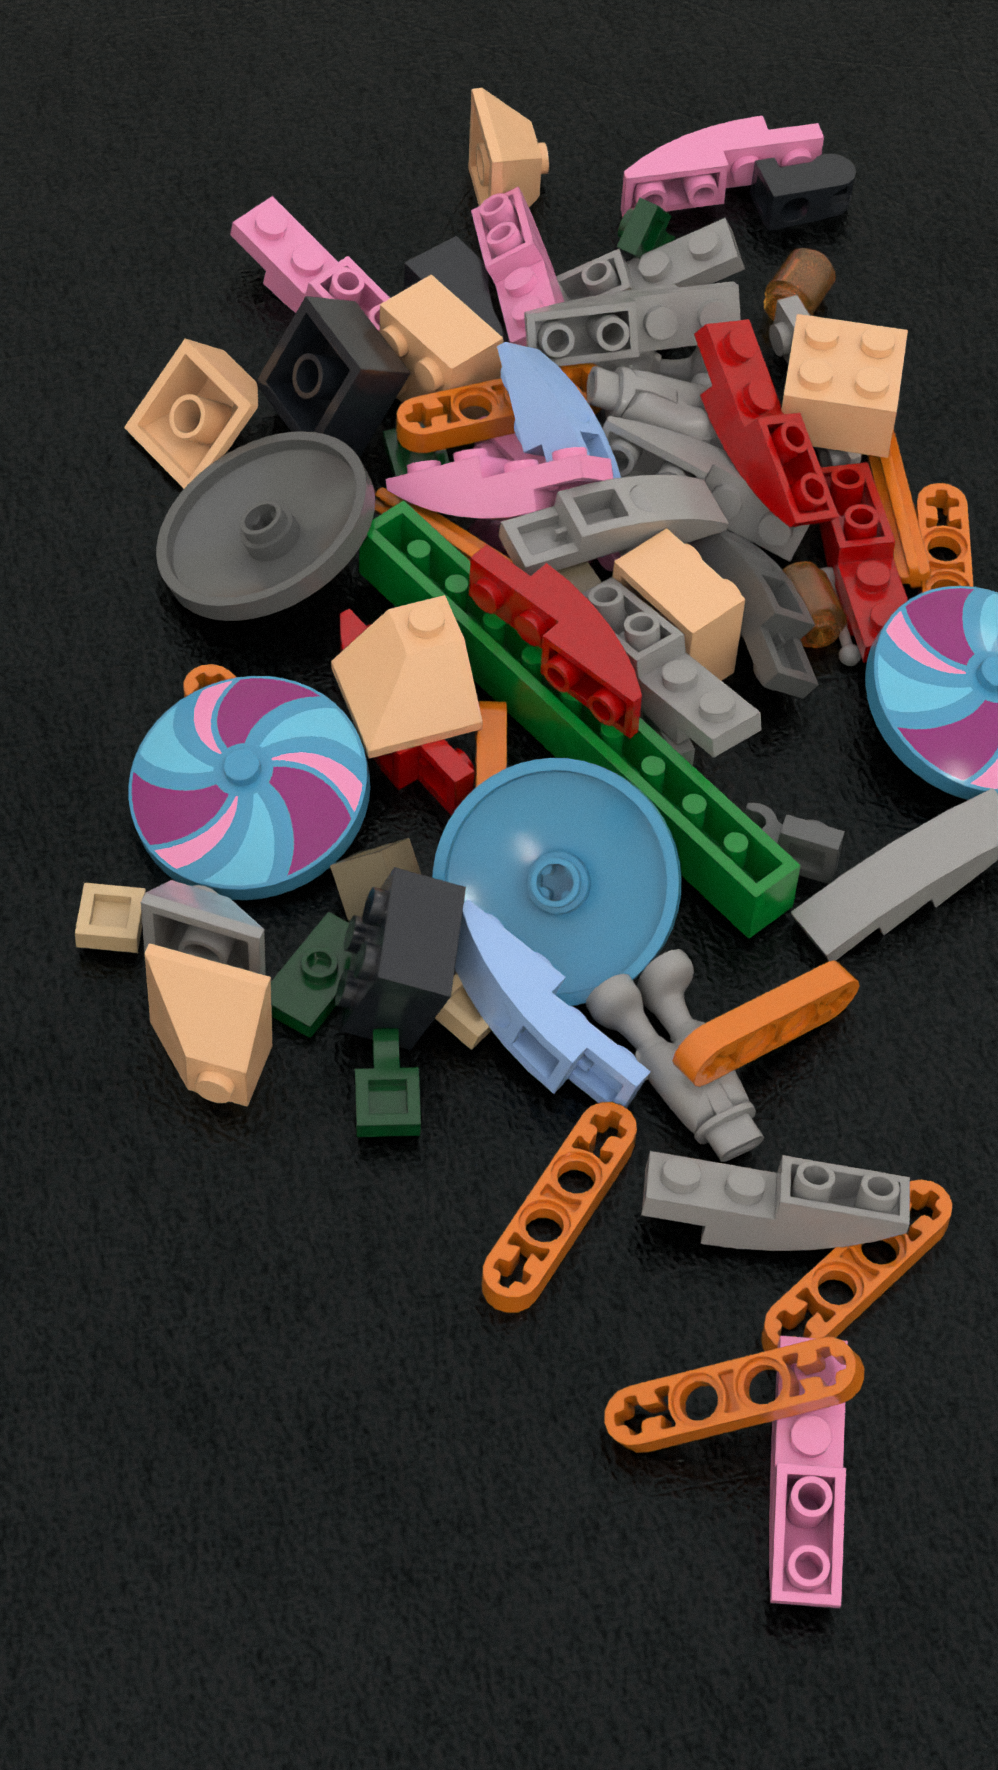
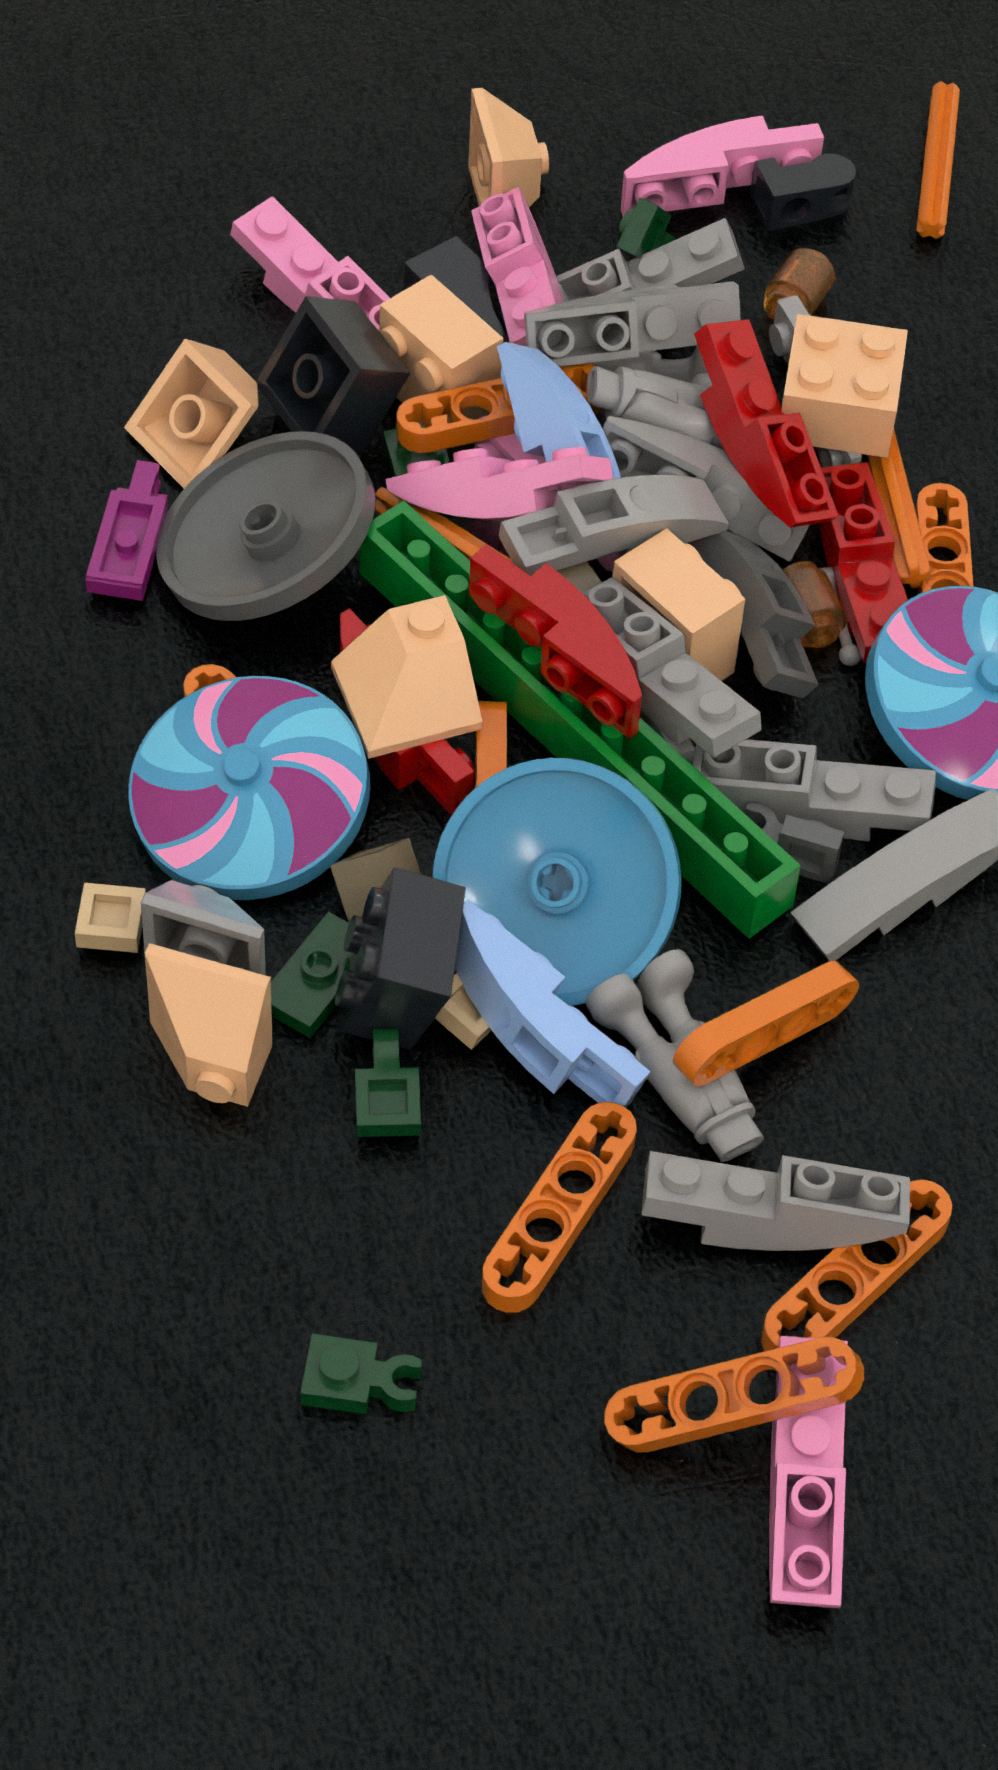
none -> magenta hinge [85,460,168,601]
none -> dark green plate [300,1333,422,1414]
none -> light grey slope [692,740,936,841]
none -> orange axle [917,81,960,239]

